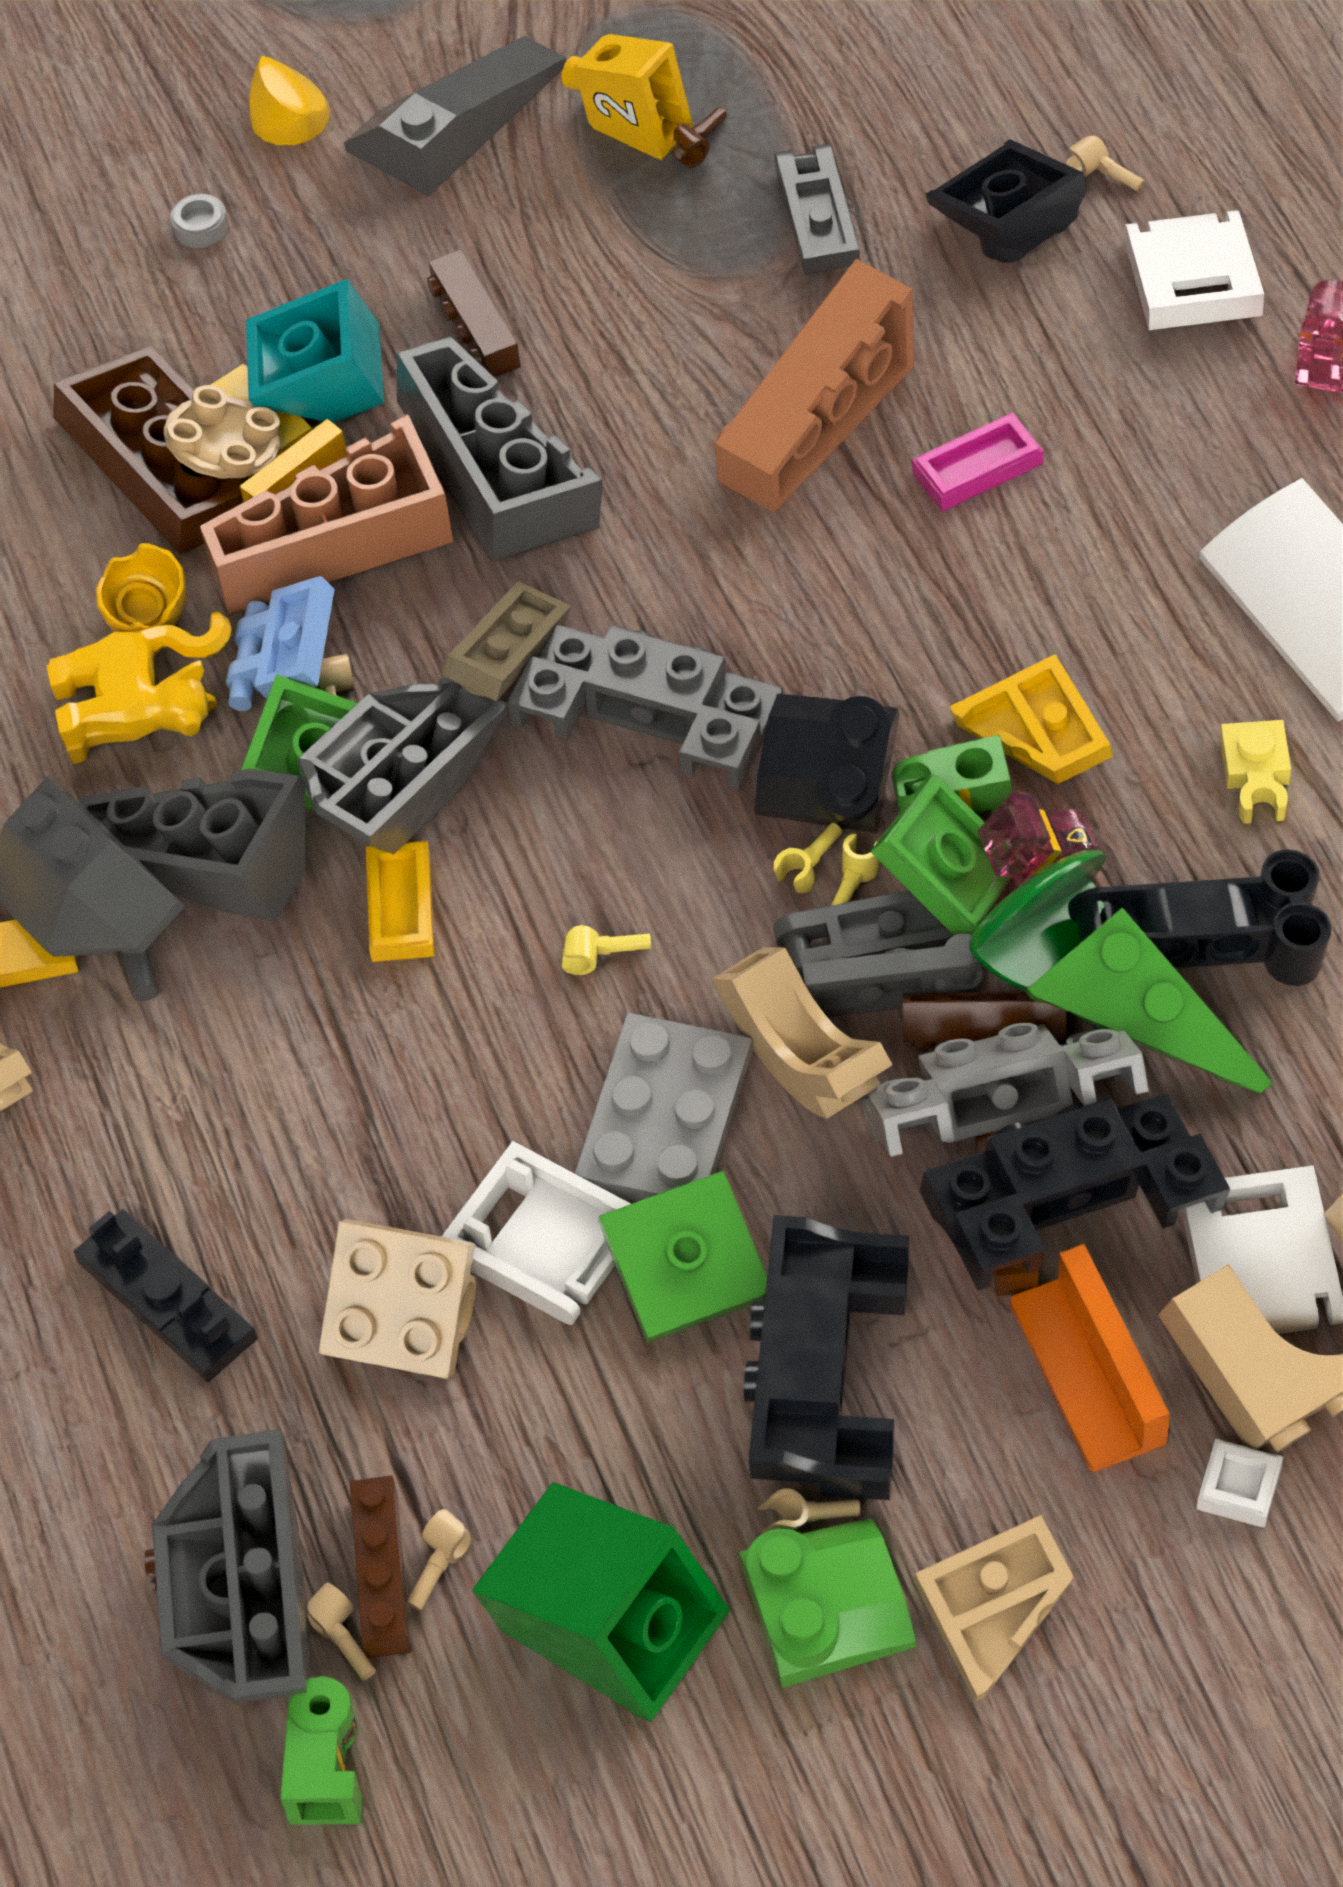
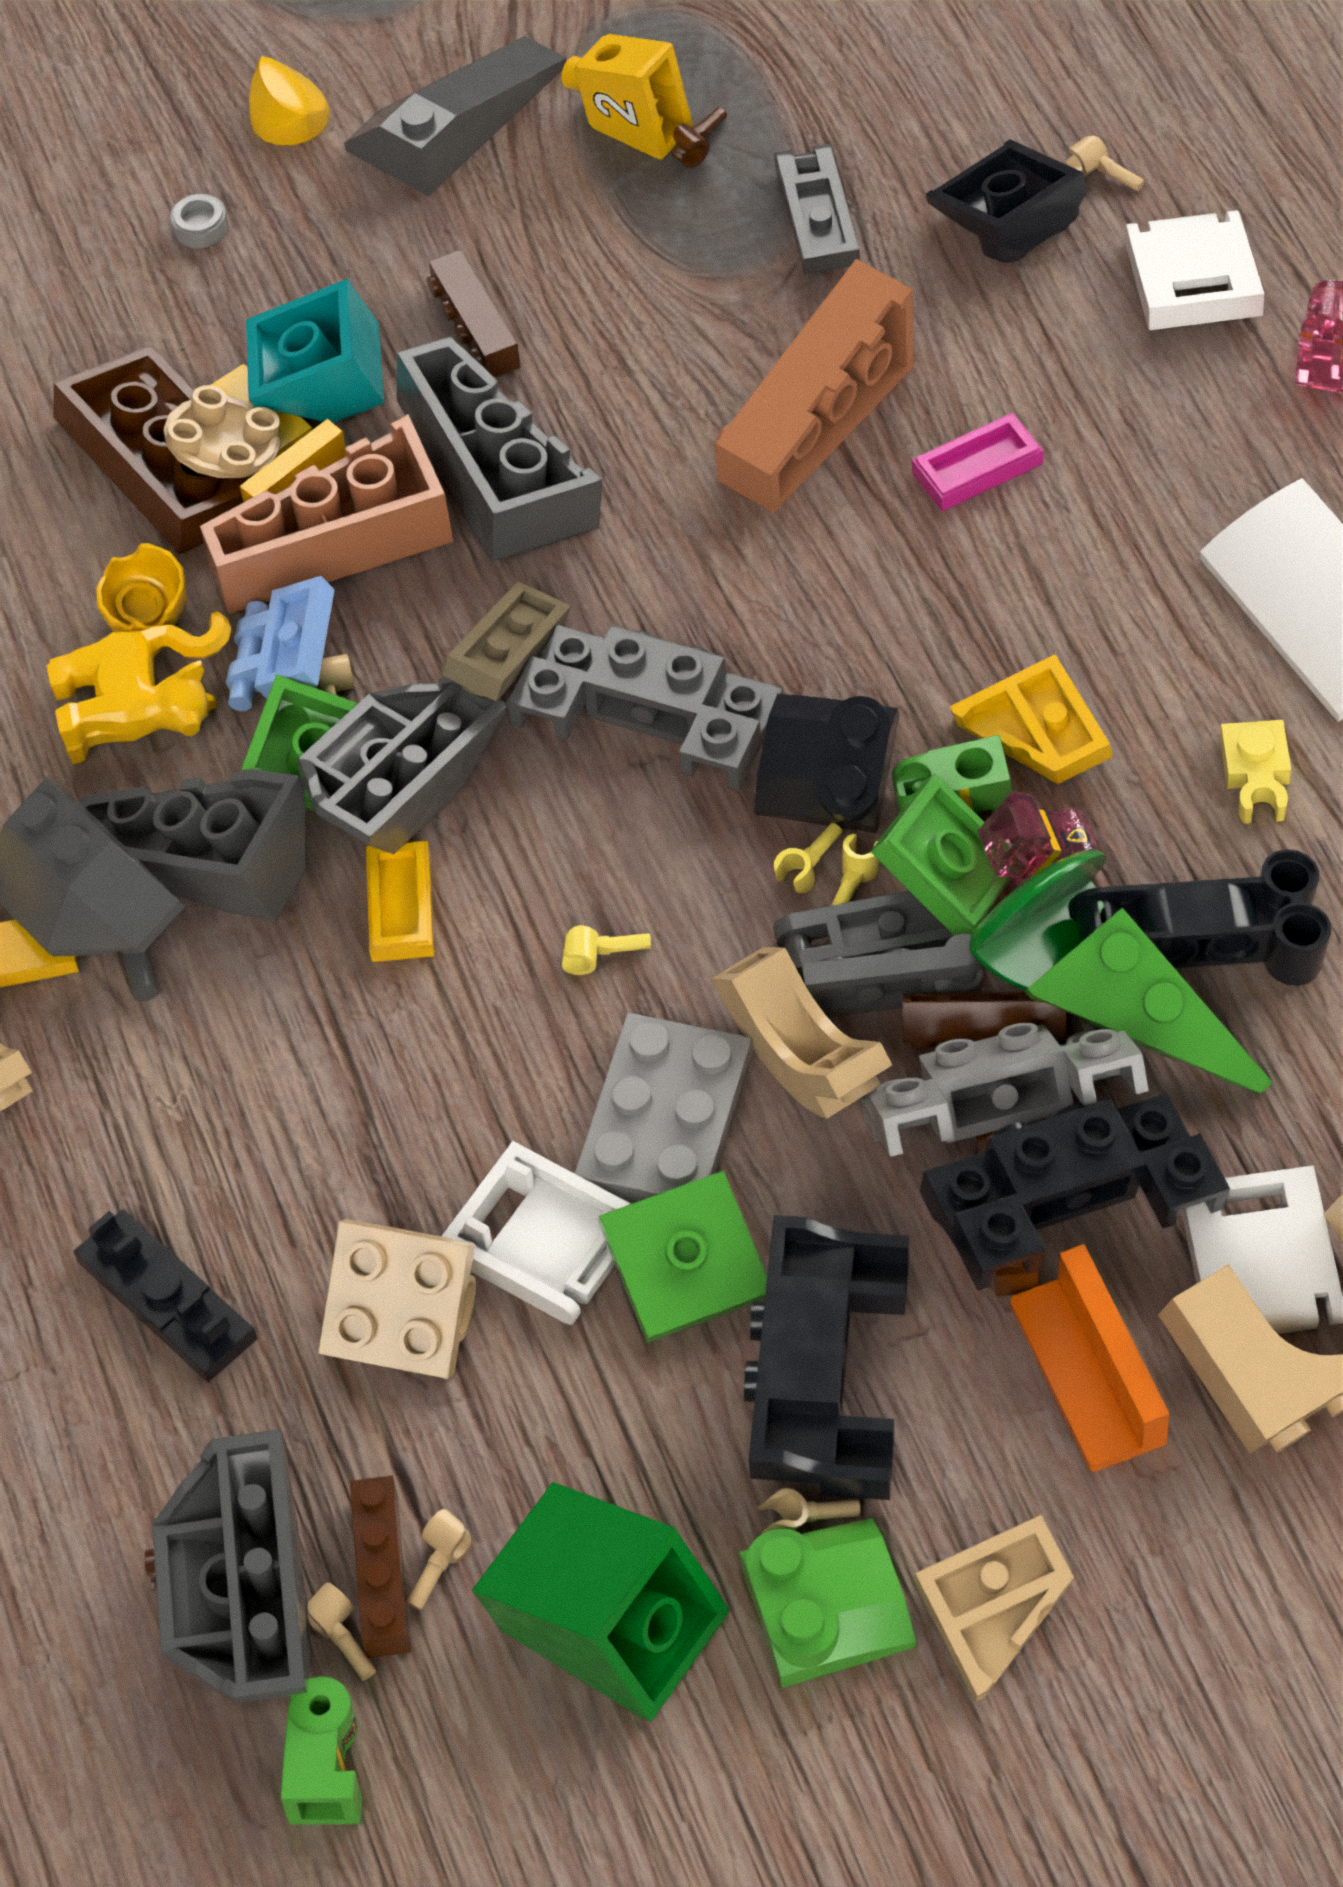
white tile [1197,1438,1283,1528] -> none

